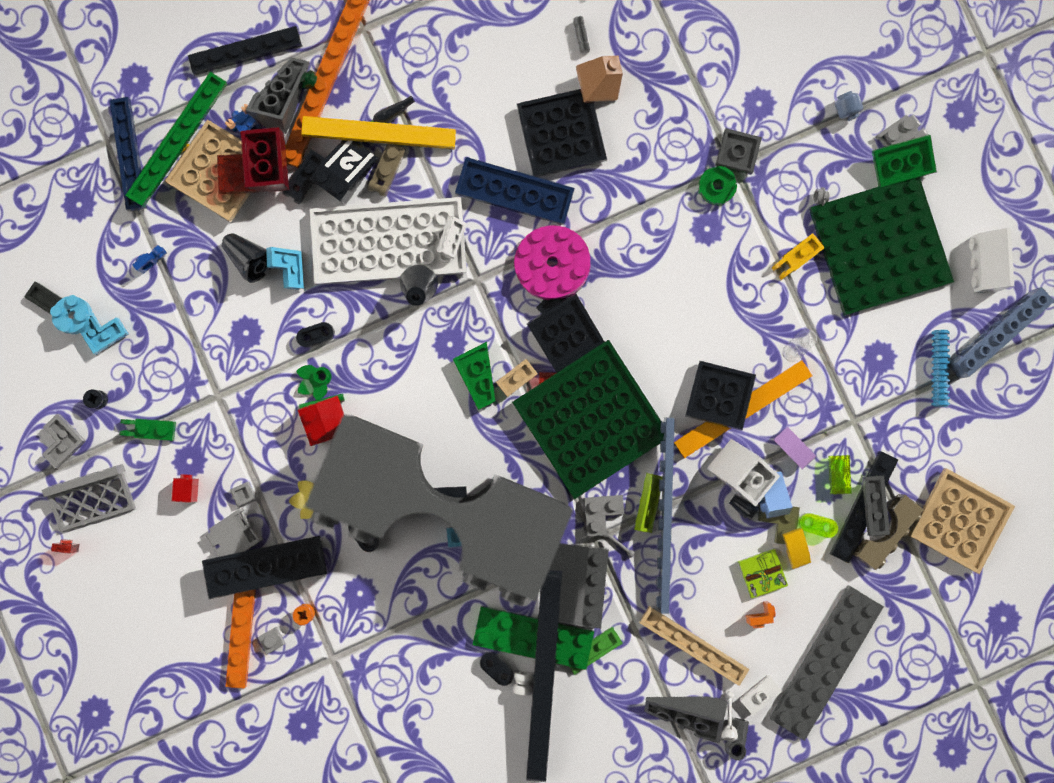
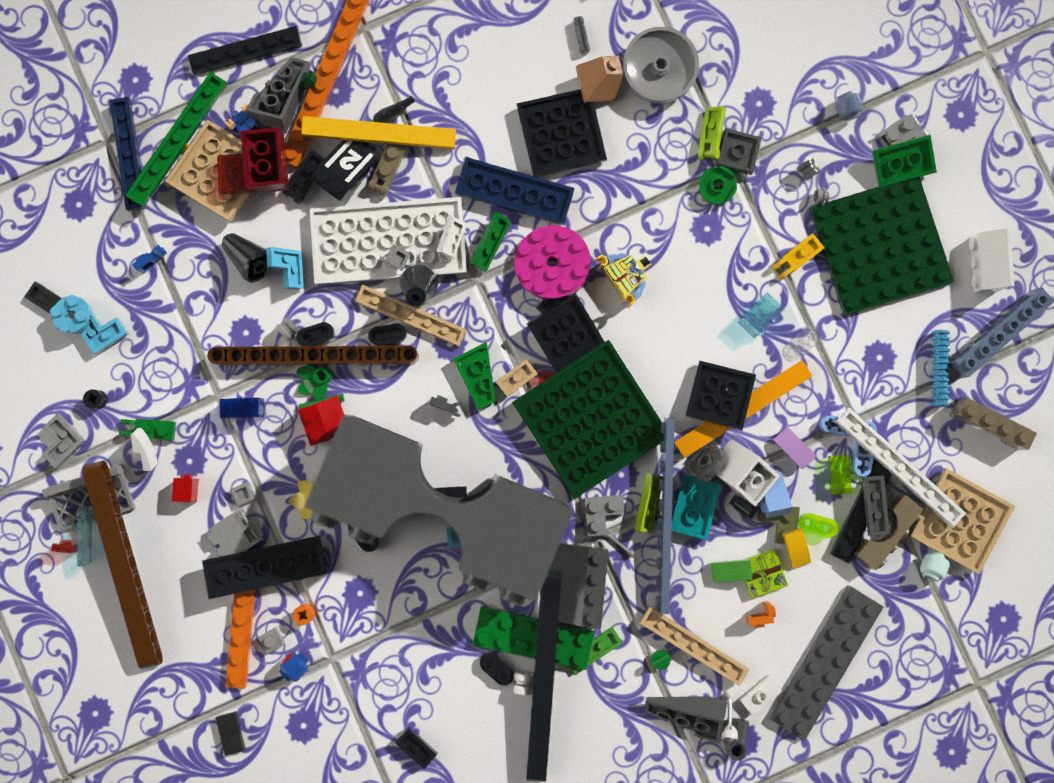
none -> clear light blue tile [77,505,92,567]
none -> reddish brown beam [82,460,163,669]
none -> white slope [131,428,157,471]
none -> reddish brown beam [207,346,419,366]
none -> pearl dark grey tile [216,711,246,756]
none -> clear blue brick [220,397,265,419]
none -> light grey wheel [276,317,300,341]
none -> blue head [279,652,309,682]
none -> tan tile [355,284,467,347]
none -> black plate [368,323,407,346]
none -> light grey plate [384,244,410,271]
none -> black plate [395,727,438,769]
none -> dark grey plate [429,395,464,417]
none -> green plate [469,212,511,272]
none -> torso [594,254,651,309]
none -> light grey dish [623,27,699,103]
none -> green plate [651,650,672,670]
none -> teal plate [671,474,722,540]
none -> dark grey plate [688,445,727,483]
none -> lime plate [698,106,726,160]
none -> bright green tile [711,559,753,583]
none -> clear light blue brick [737,292,784,338]
none -> dark grey wheel [796,158,821,181]
none -> light blue beam [819,415,877,477]
none -> white tile [835,407,966,528]
none -> light aqua head [920,552,950,582]
none -> dark tan arch [949,397,1037,450]

